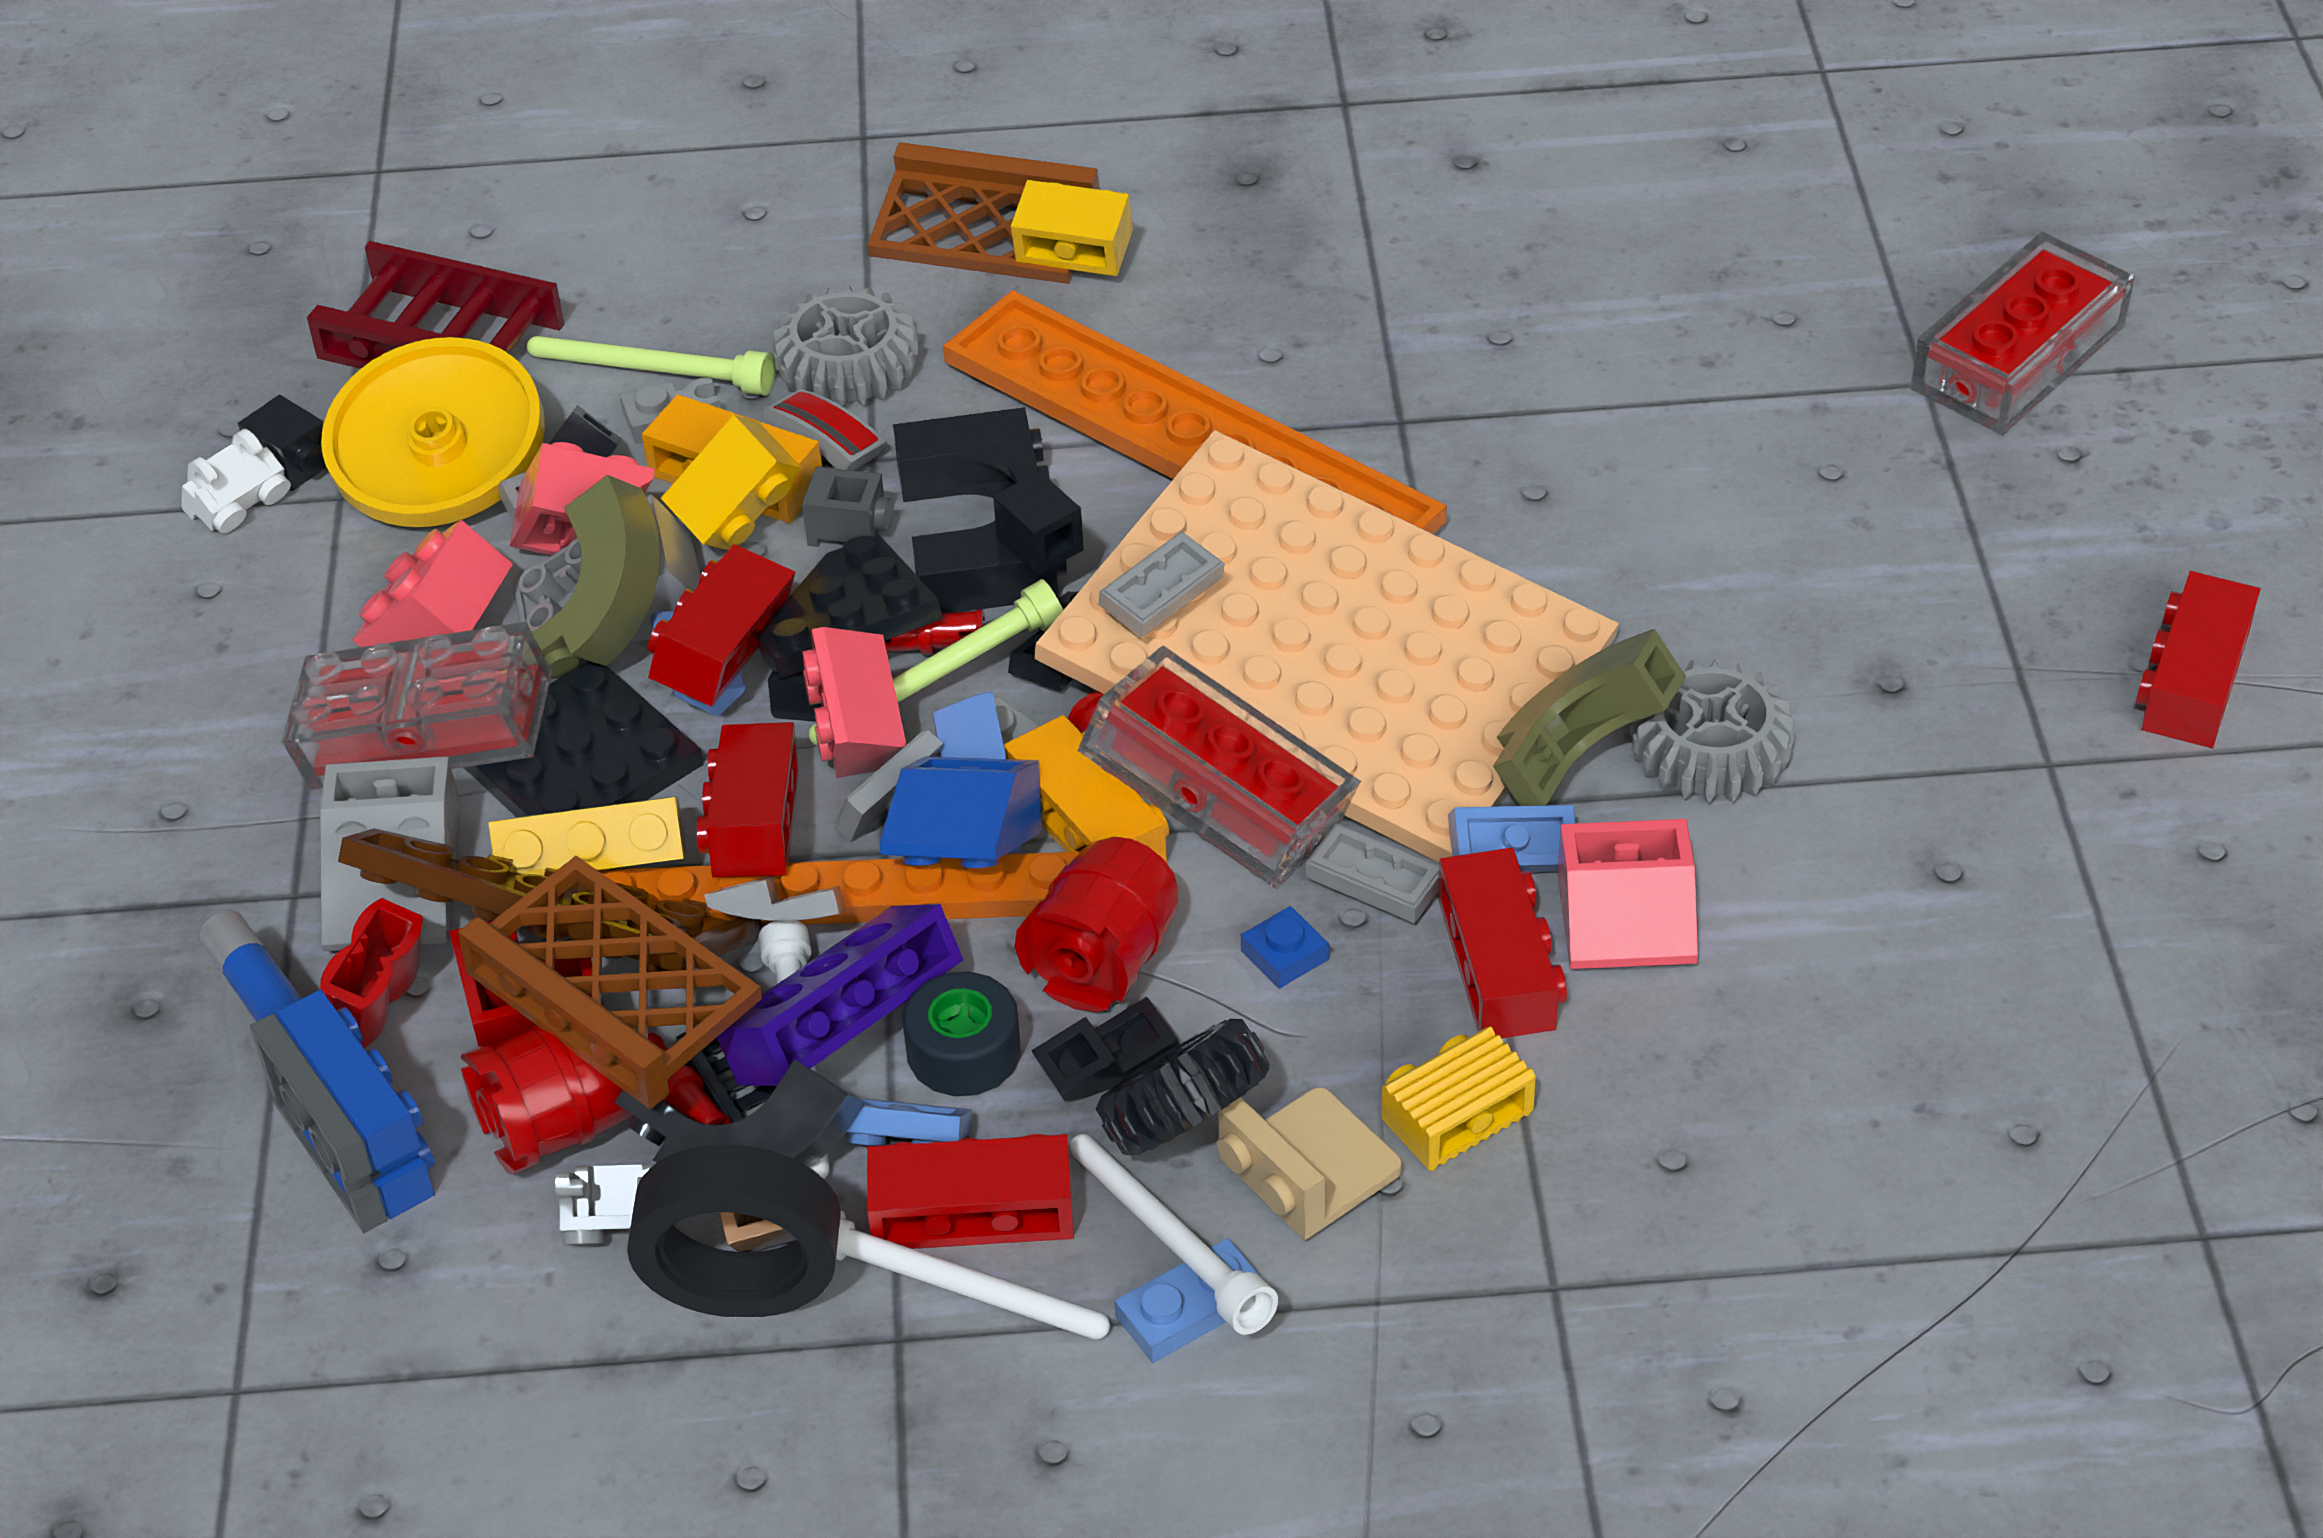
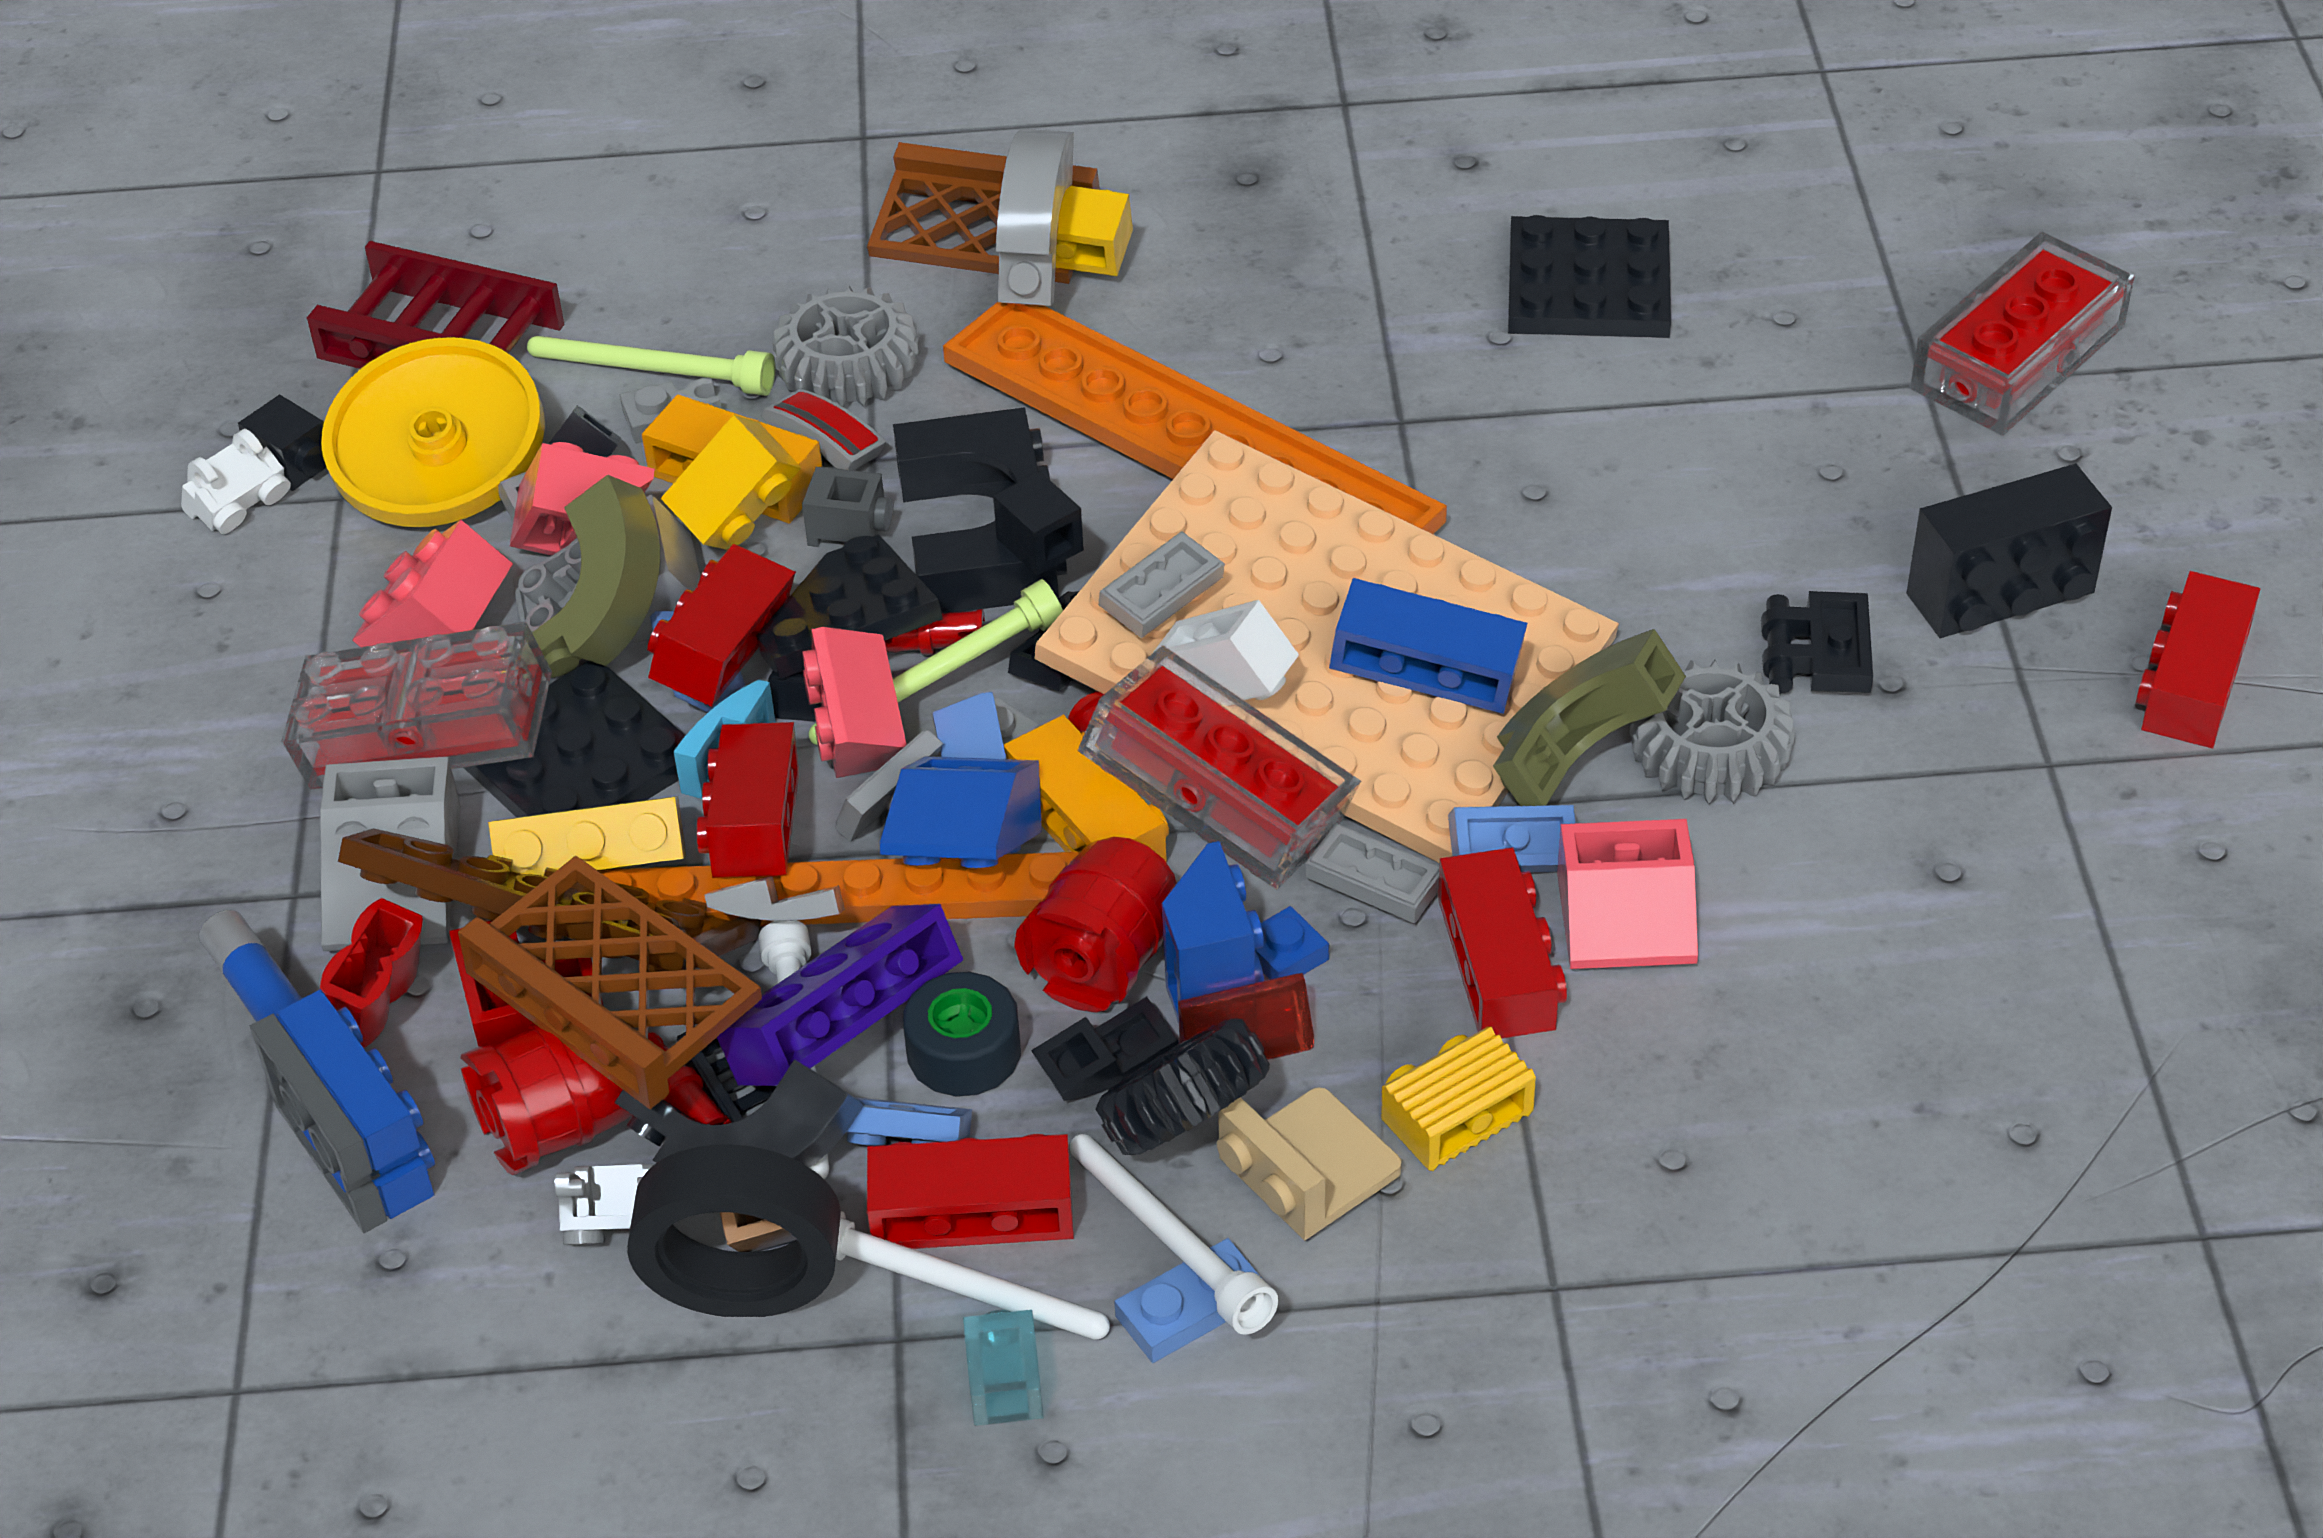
none -> medium azure slope [674,680,776,799]
none -> clear light blue brick [963,1310,1044,1426]
none -> light grey arch [996,129,1074,306]
none -> white slope [1148,600,1299,704]
none -> blue slope [1162,841,1264,1034]
none -> clear red slope [1178,973,1314,1060]
none -> blue brick [1329,578,1528,714]
none -> black plate [1508,215,1671,338]
none -> black plate [1761,591,1873,694]
none -> black brick [1906,463,2112,638]

